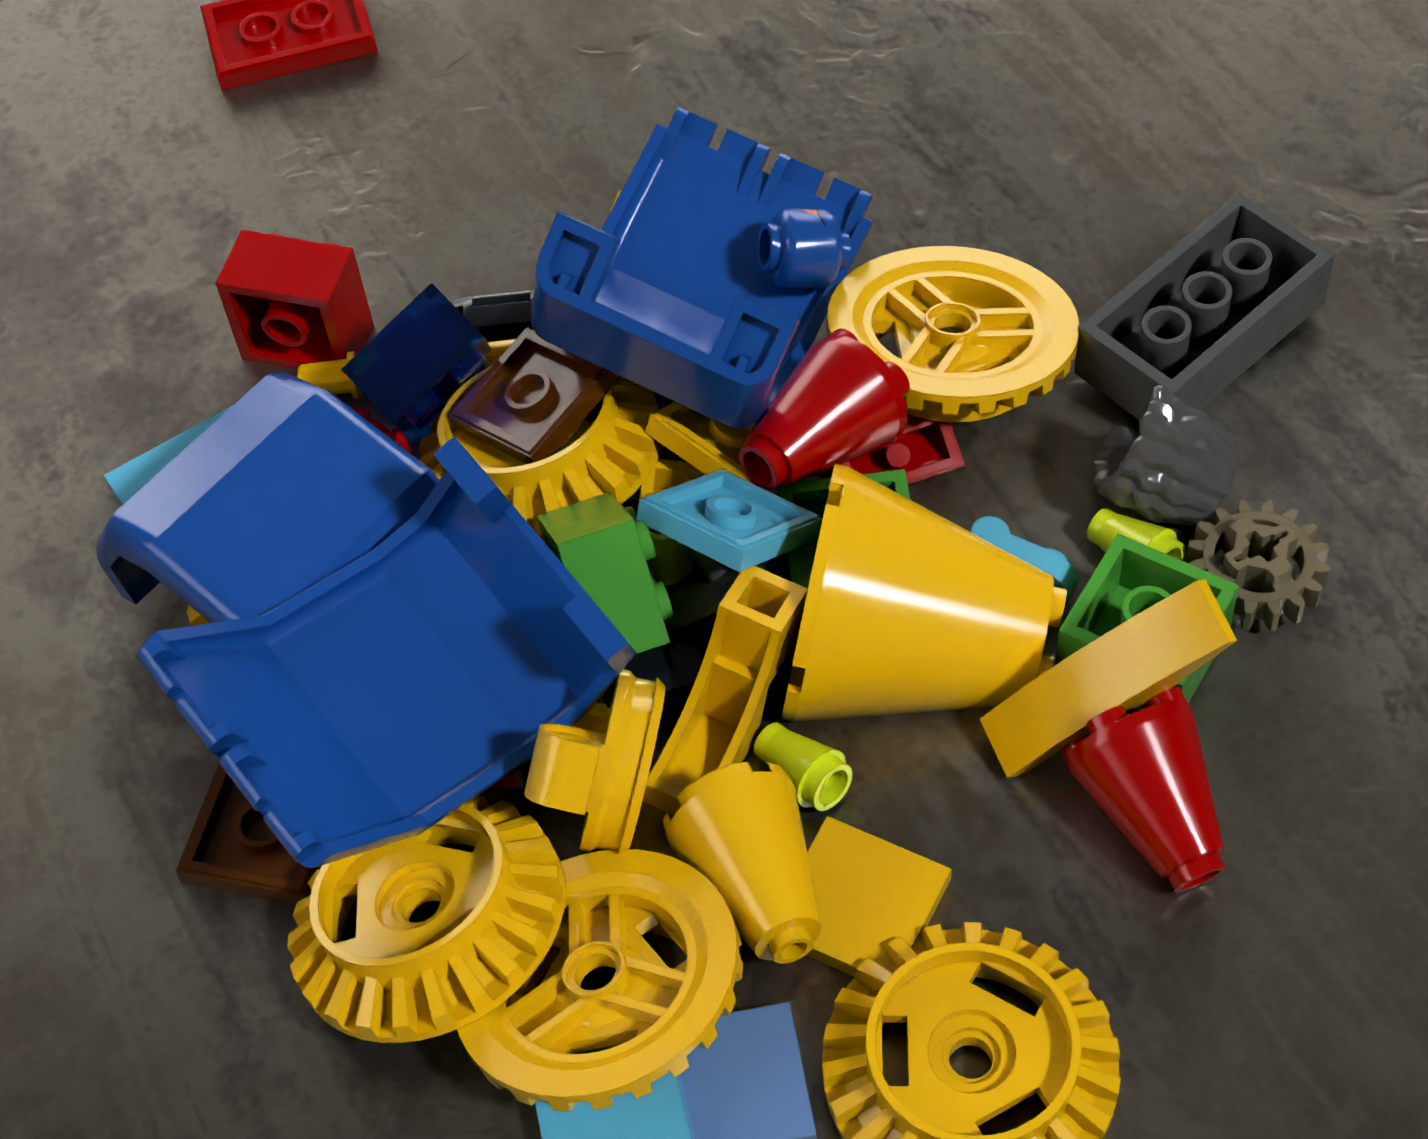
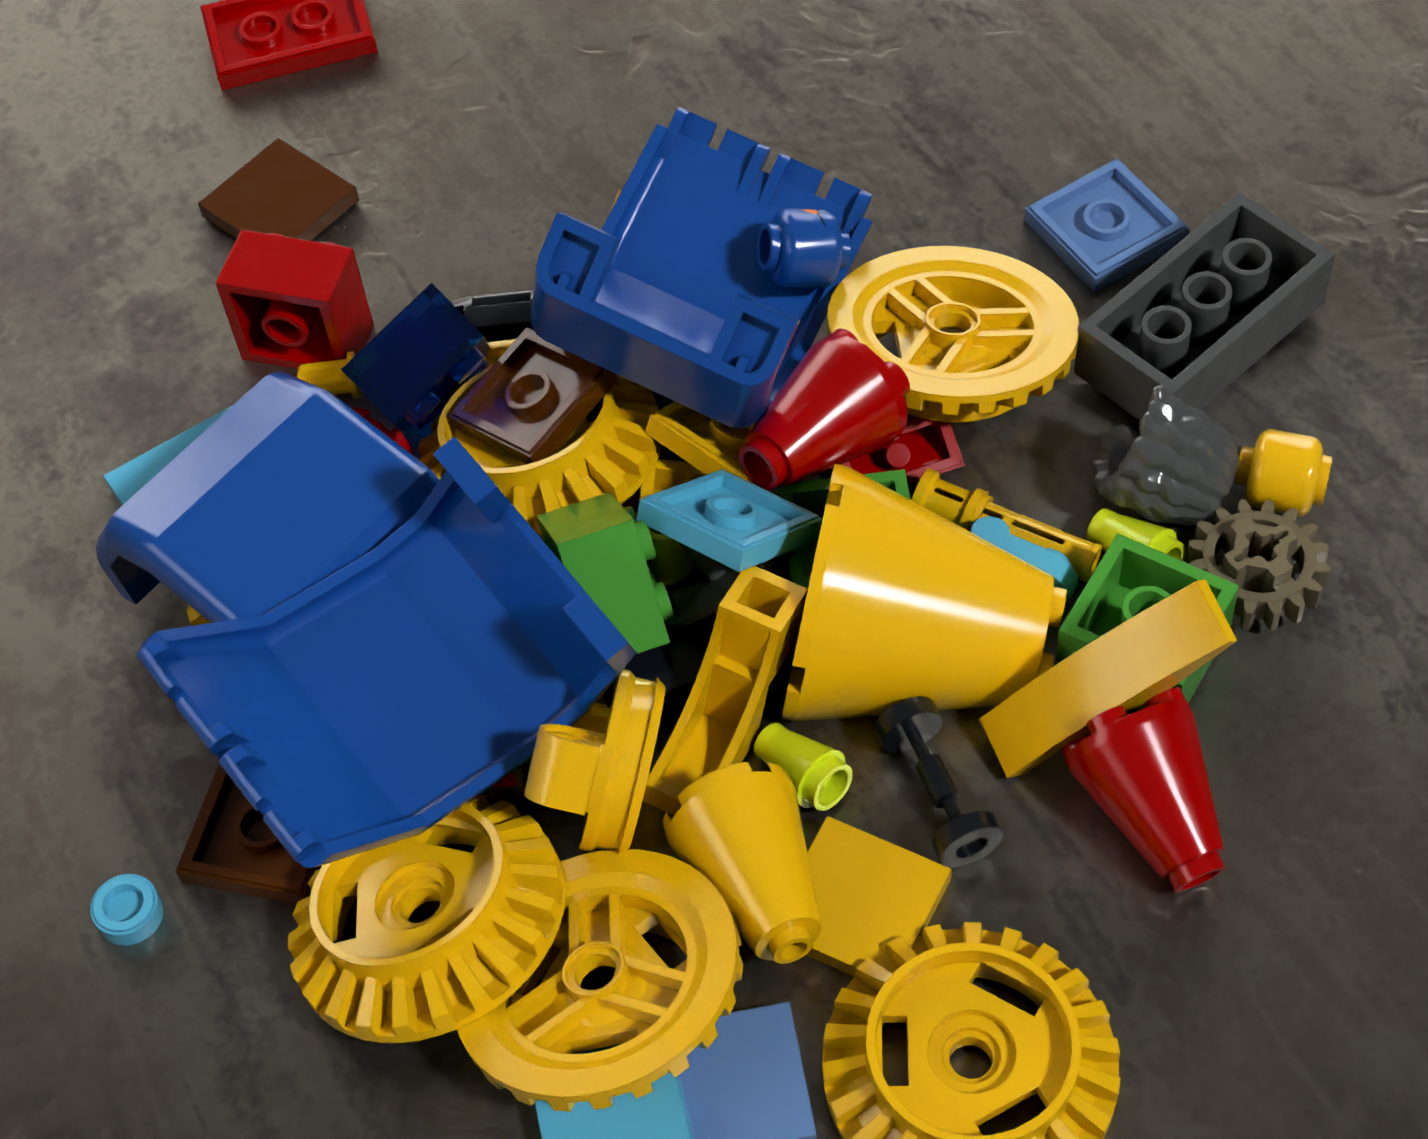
none -> medium azure tile [90,874,164,946]
none -> reddish brown tile [198,138,359,241]
none -> black wheel [874,696,1003,868]
none -> yellow pin [911,468,1103,583]
none -> medium blue tile [1024,158,1189,293]
none -> yellow head [1234,429,1332,517]

